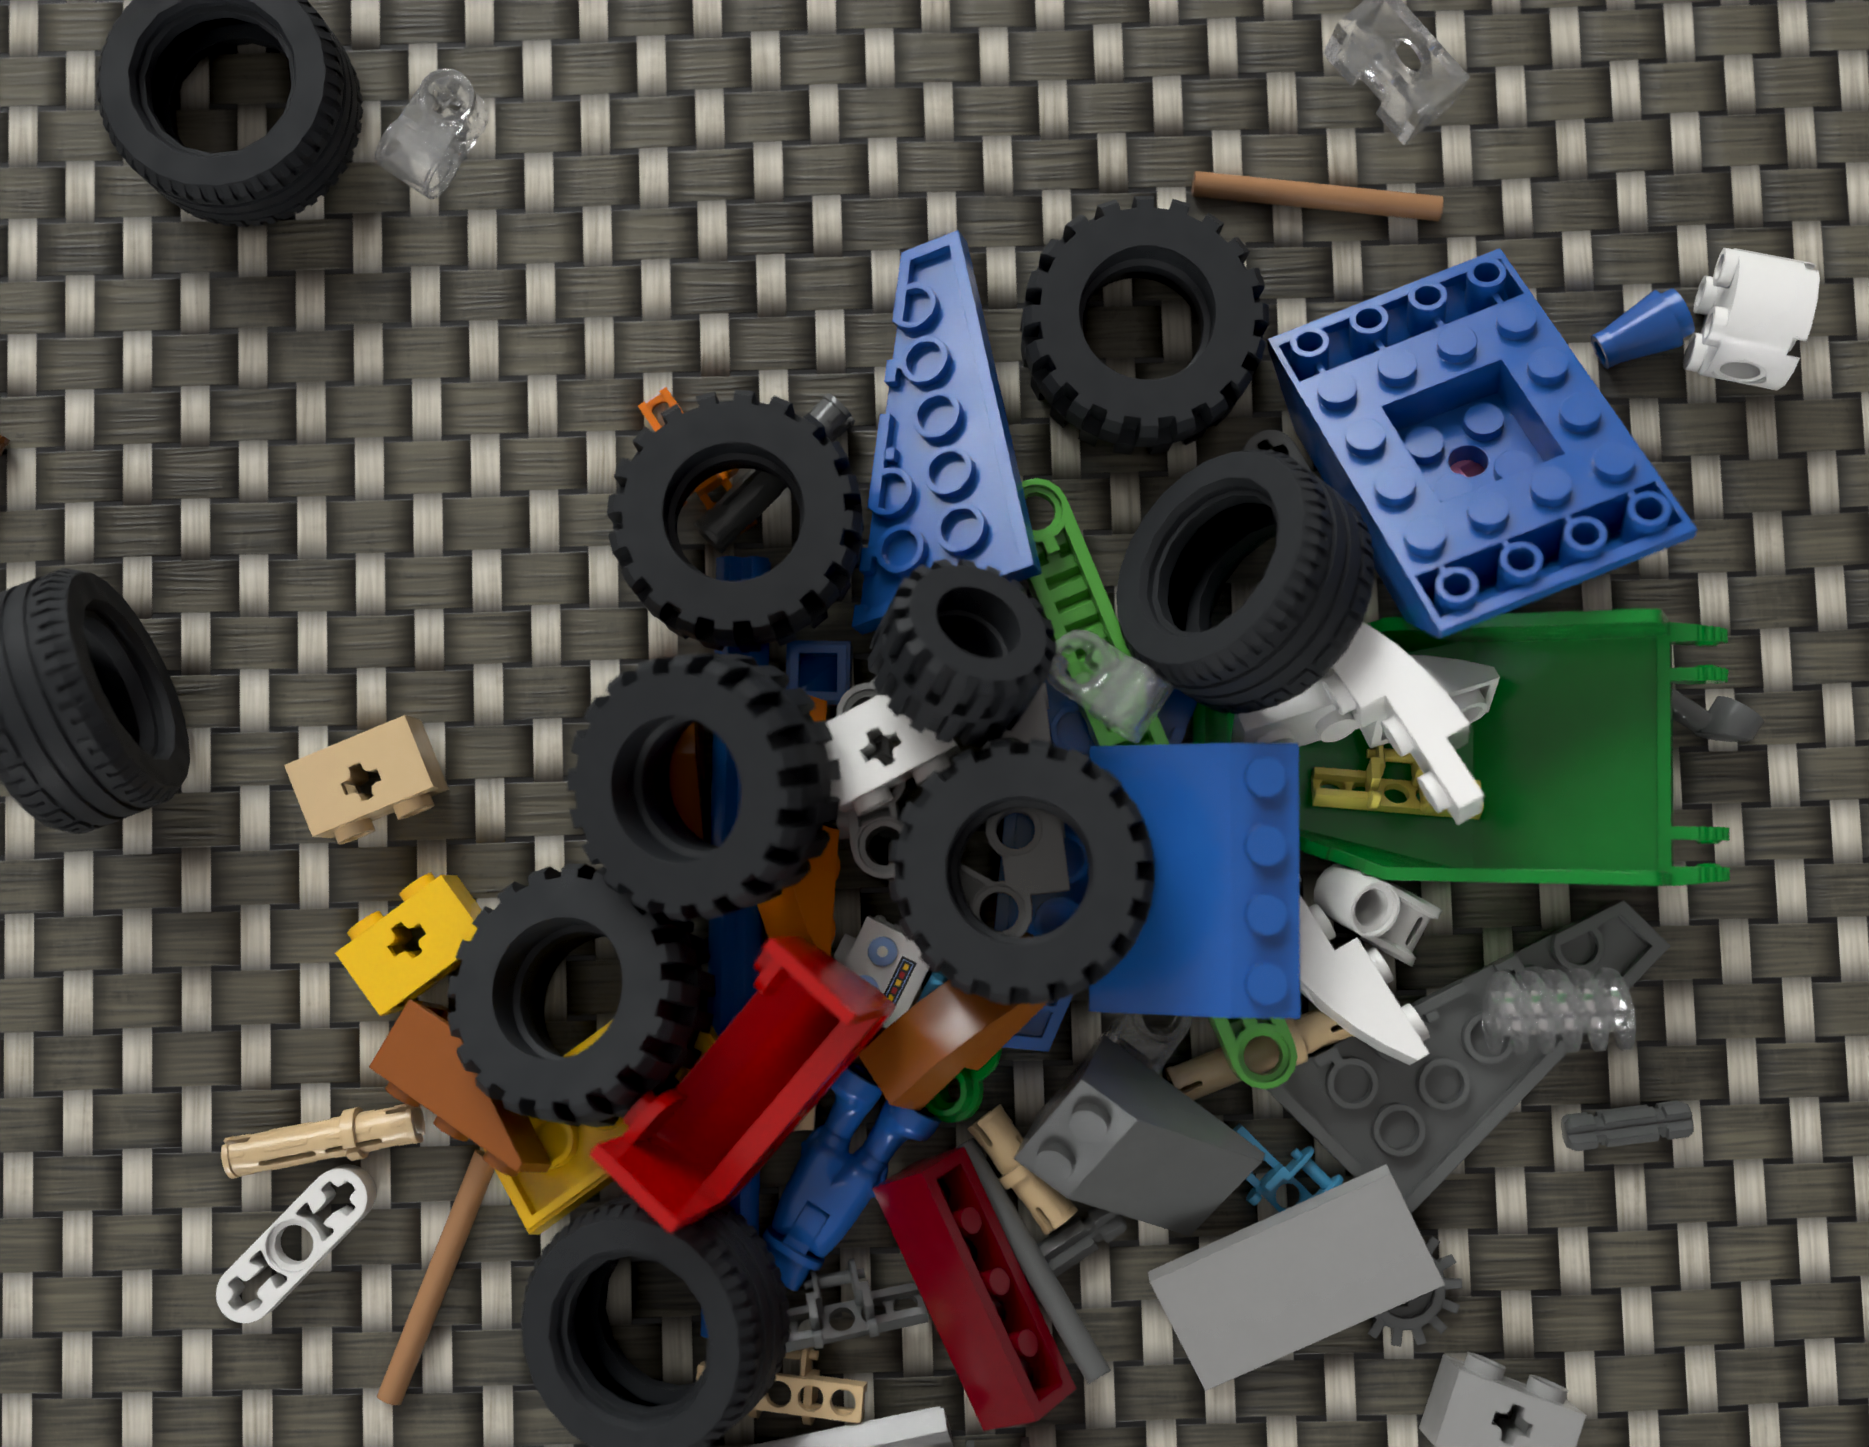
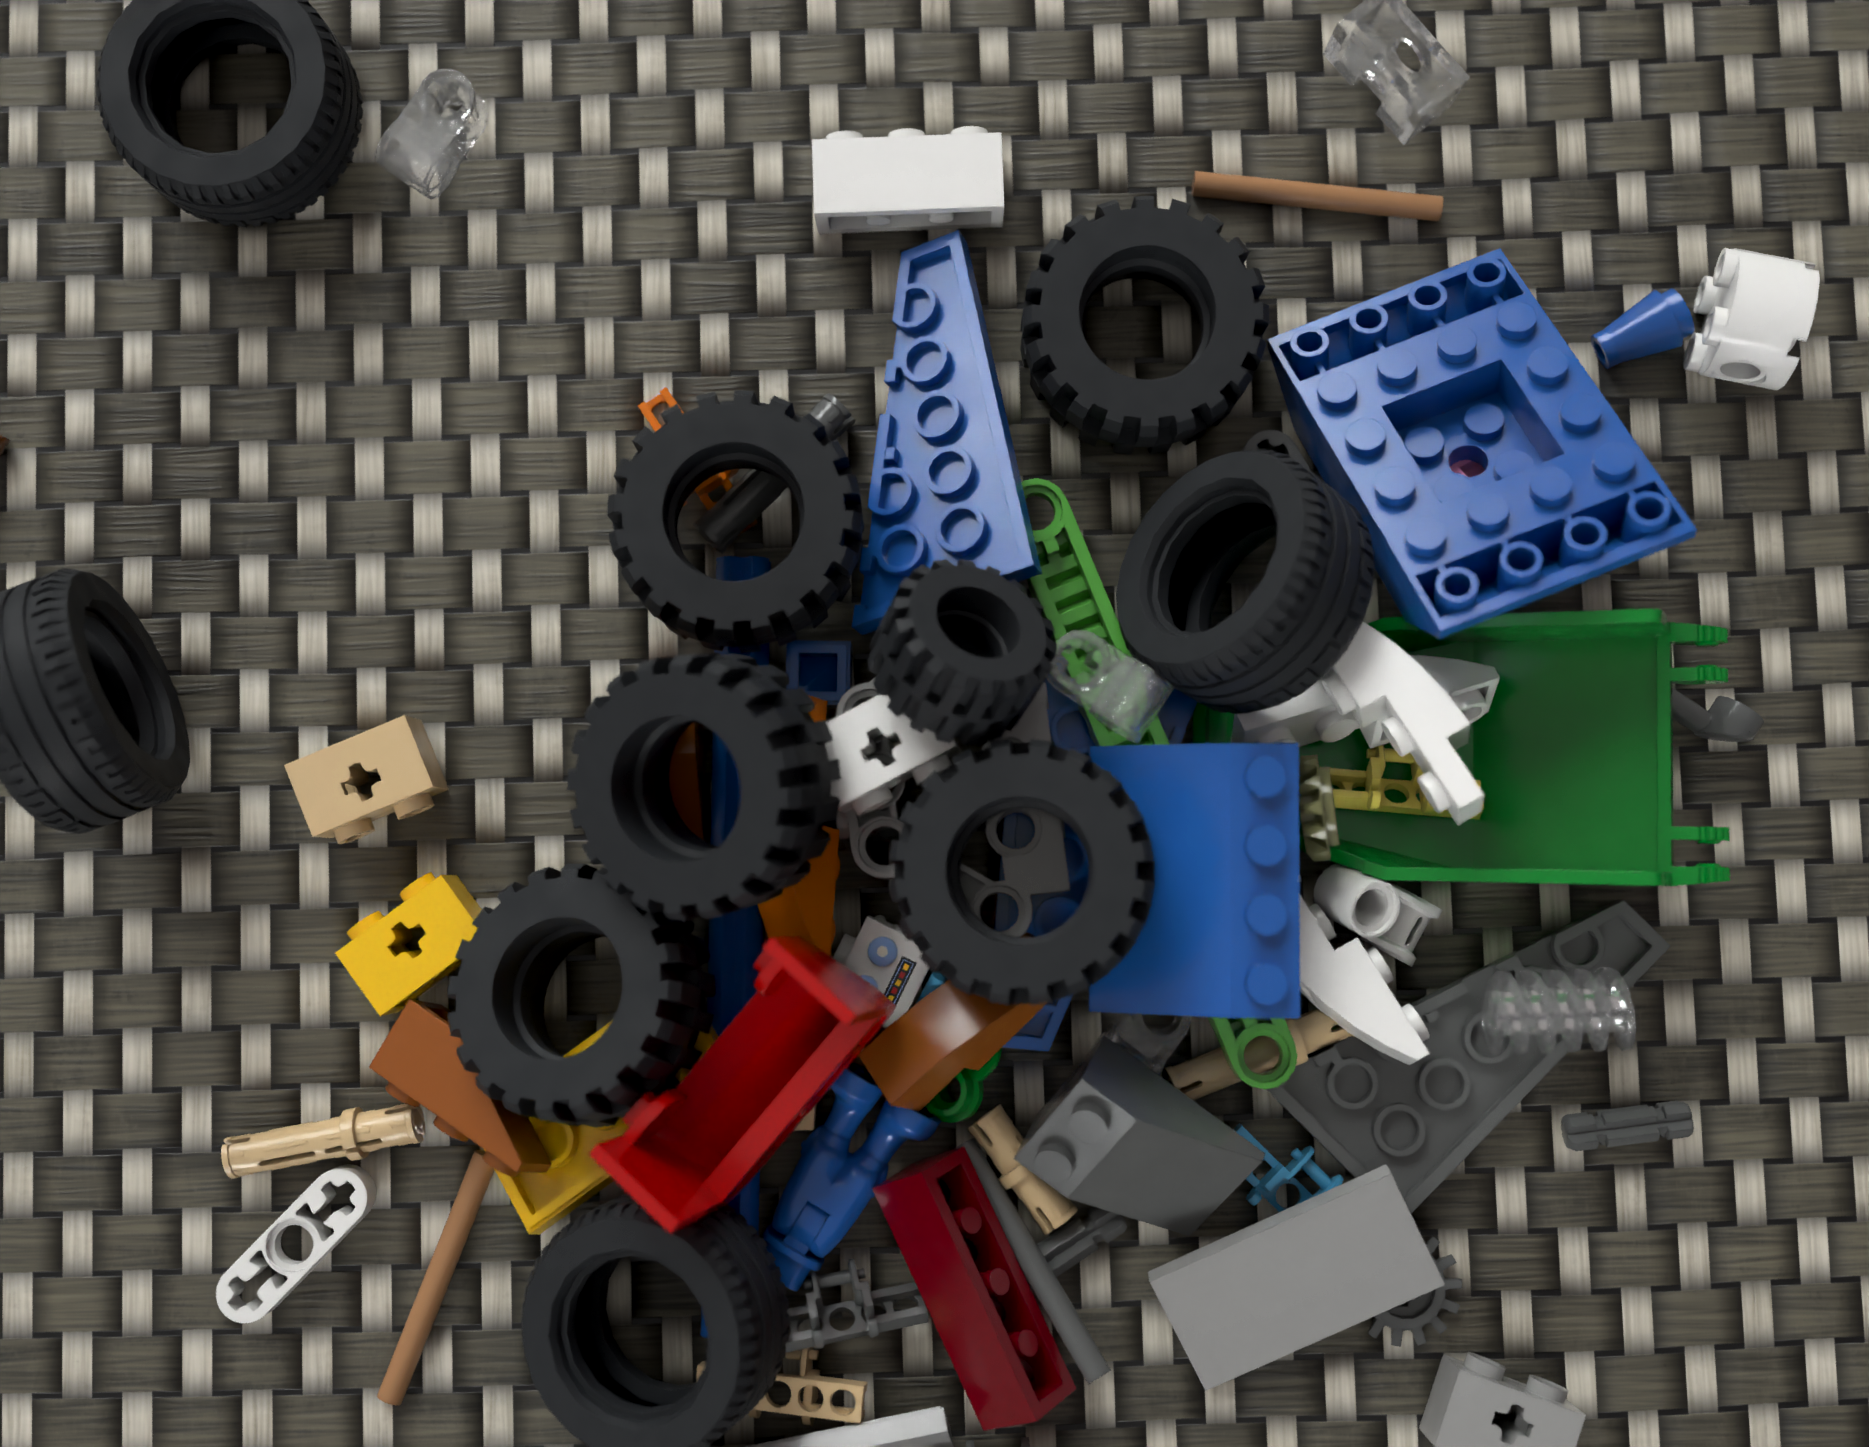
none -> white brick [812,126,1004,234]
none -> olive gear [1299,754,1339,862]

